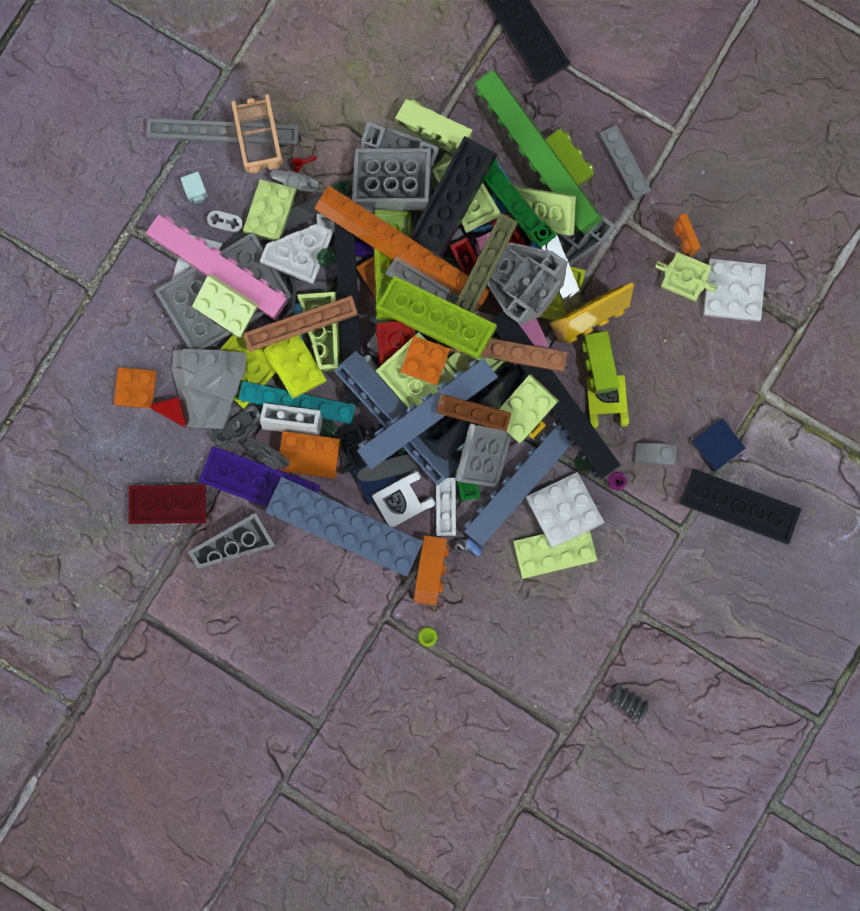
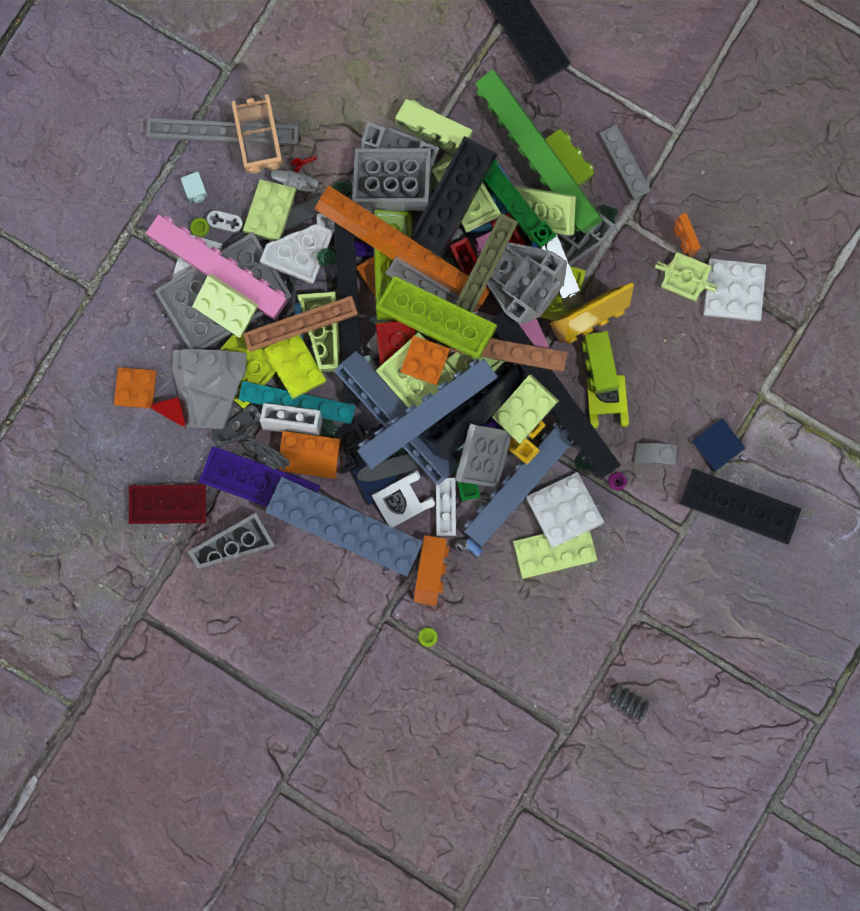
dark orange tile [436,394,511,432] -> none
none -> lime tile [190,218,210,238]
none -> yellow slope [508,436,540,465]
none -> clear green plate [600,205,618,224]

